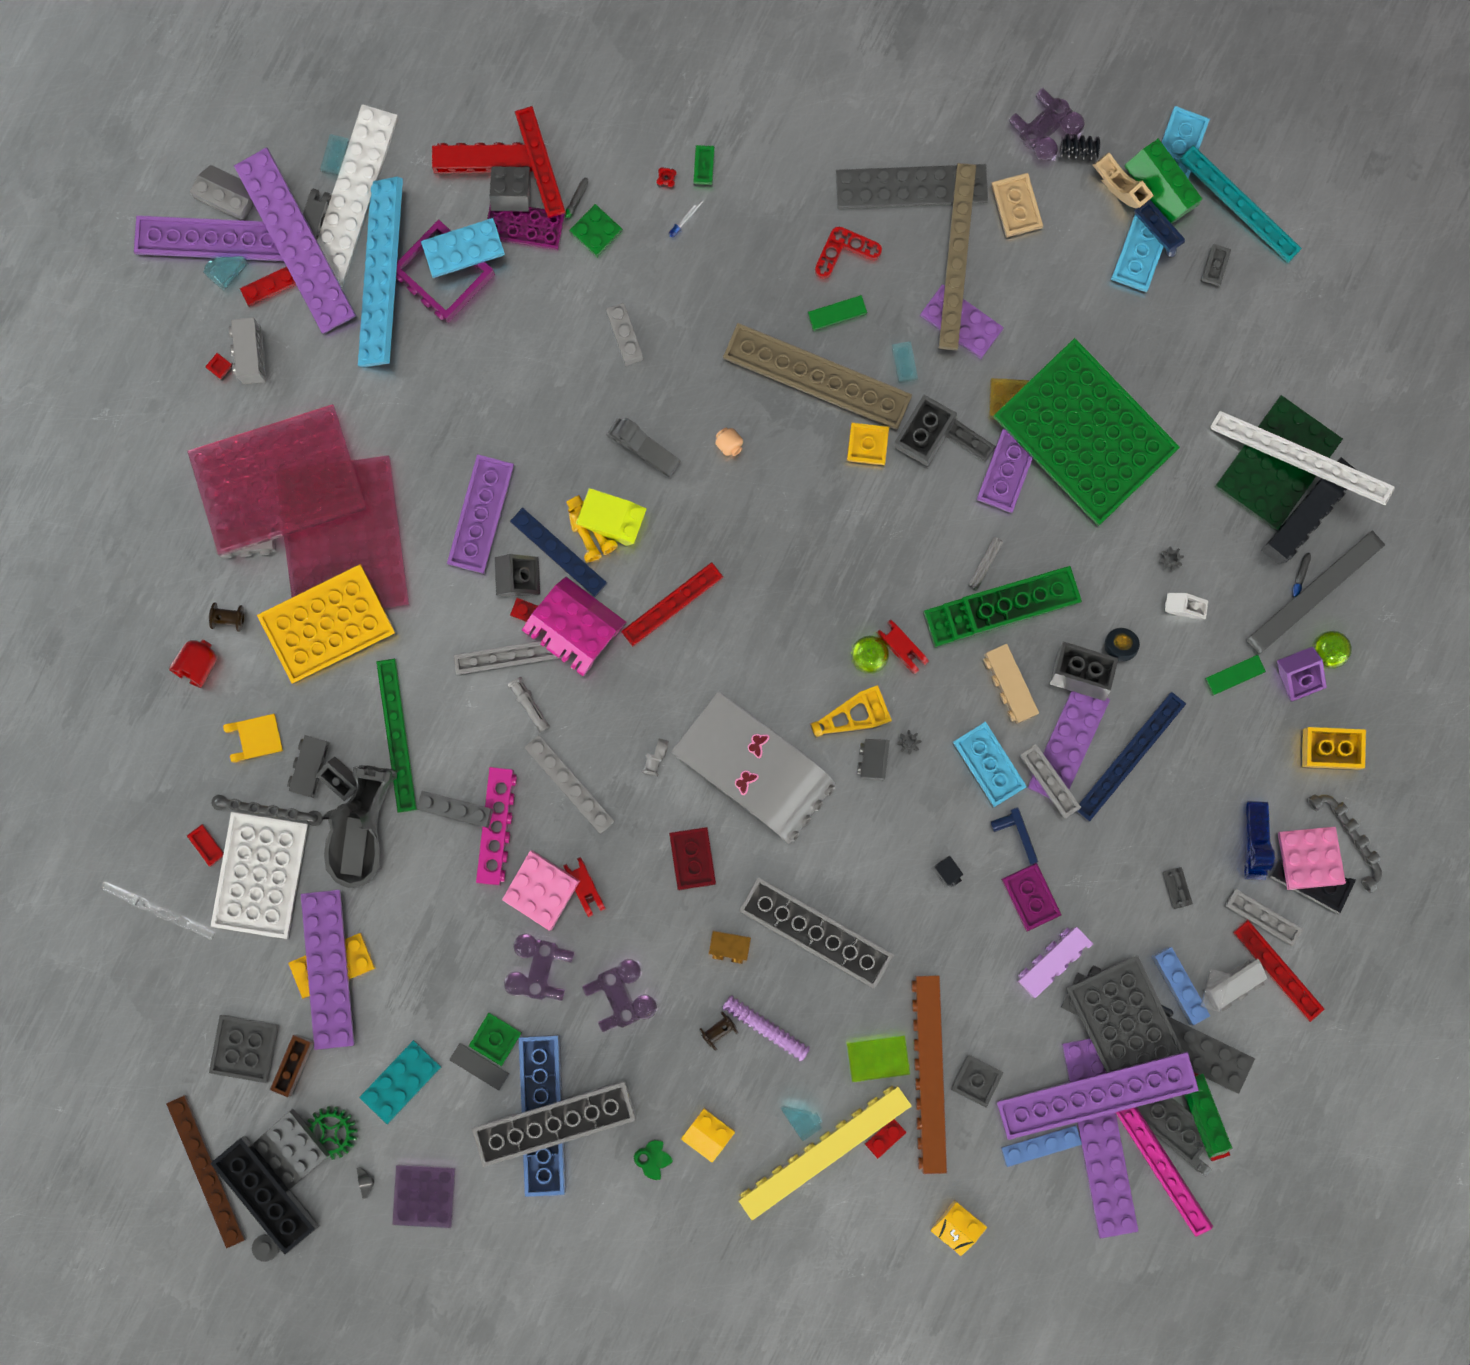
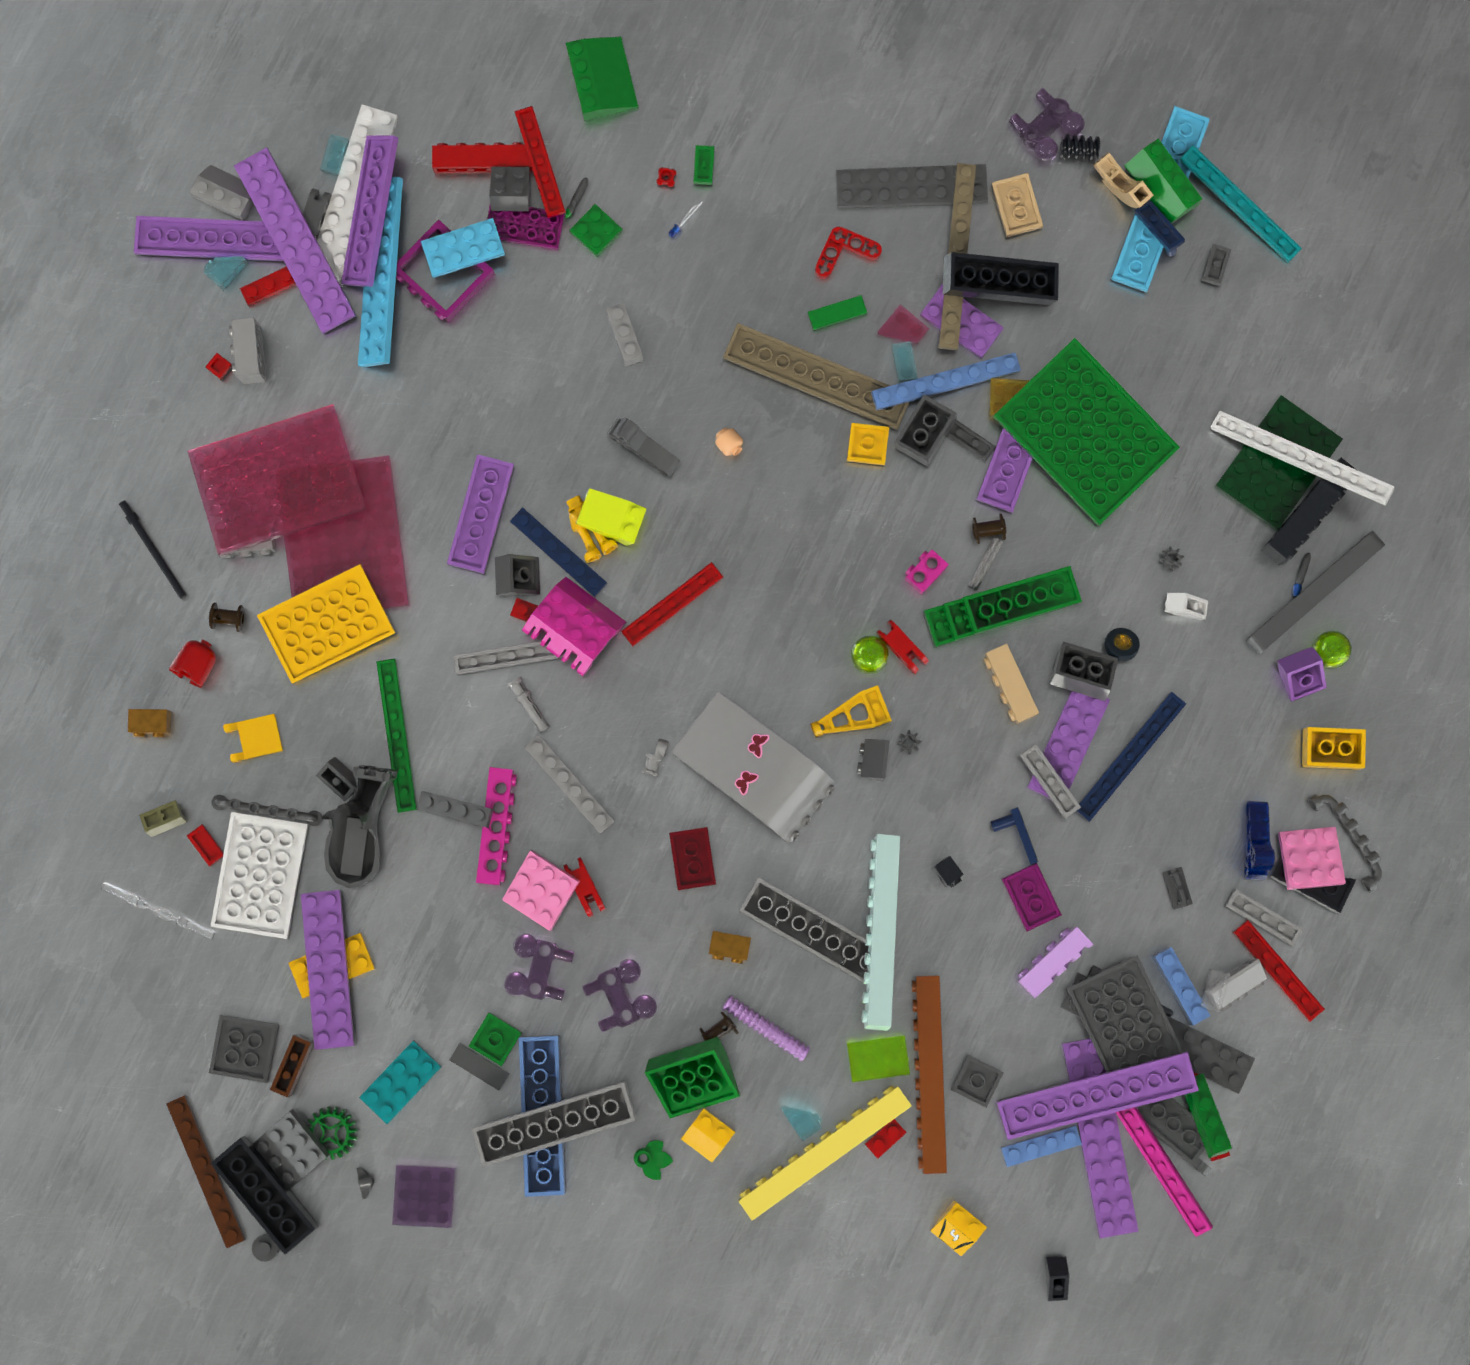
dark grey brick [287,735,330,798] -> none
medium azure plate [953,722,1027,807] -> none
green tile [1205,655,1266,695] -> none
none -> black bar [119,500,187,599]
none -> pearl gold brick [127,709,171,738]
none -> olive hinge [139,800,187,837]
none -> medium lavender plate [341,135,399,287]
none -> green slope [566,37,639,121]
none -> green slope [644,1037,740,1118]
none -> light aqua brick [861,834,900,1031]
none -> medium blue plate [871,353,1021,410]
none -> clear pink wing [877,304,929,344]
none -> dark pink brick [905,549,949,595]
none -> black brick [943,252,1059,305]
none -> dark brown hose [972,513,1007,544]
none -> black slope [1046,1256,1069,1301]

